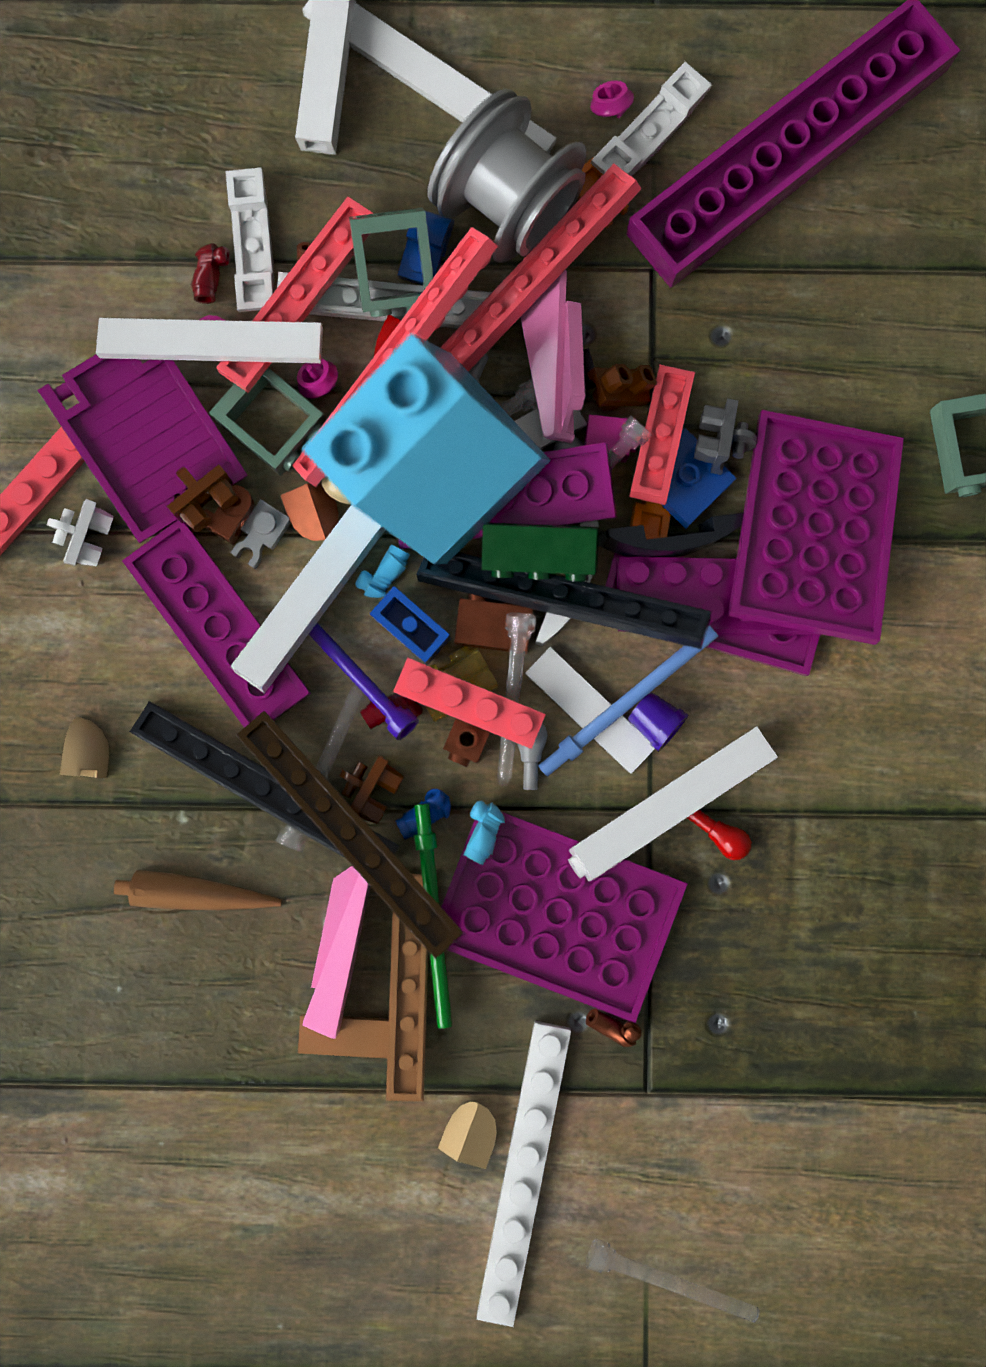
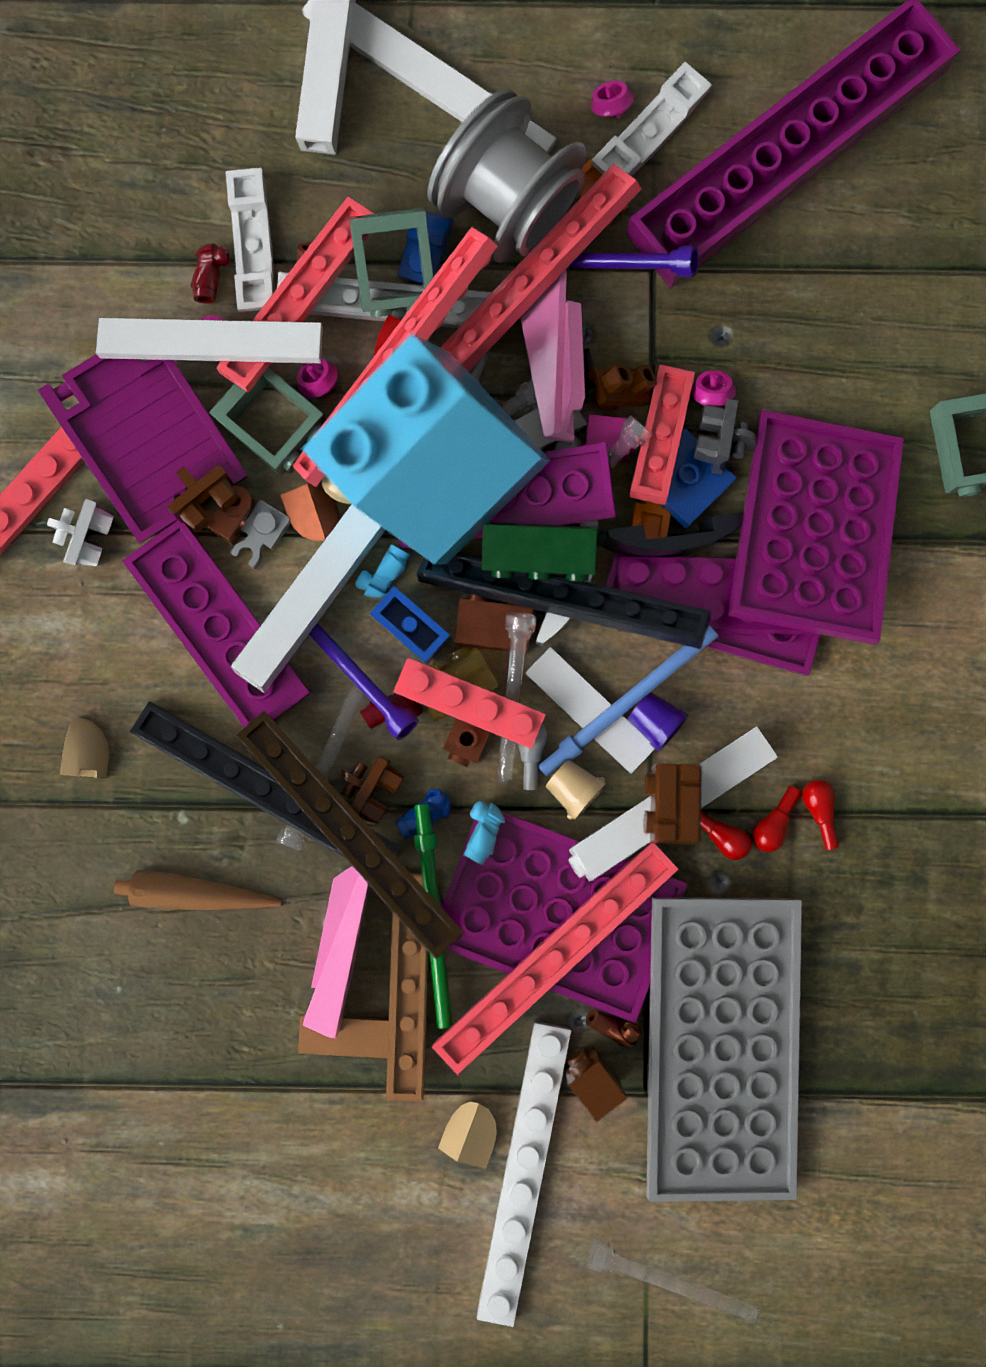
none -> coral plate [432,842,678,1075]
none -> tan piece [546,759,606,820]
none -> reddish brown brick [565,1046,627,1122]
none -> dark purple piece [567,246,699,277]
none -> reddish brown brick [643,763,702,844]
none -> light grey plate [646,897,802,1202]
none -> dark pink hat [691,370,736,407]
none -> red piece [752,786,802,853]
none -> red piece [802,779,839,850]

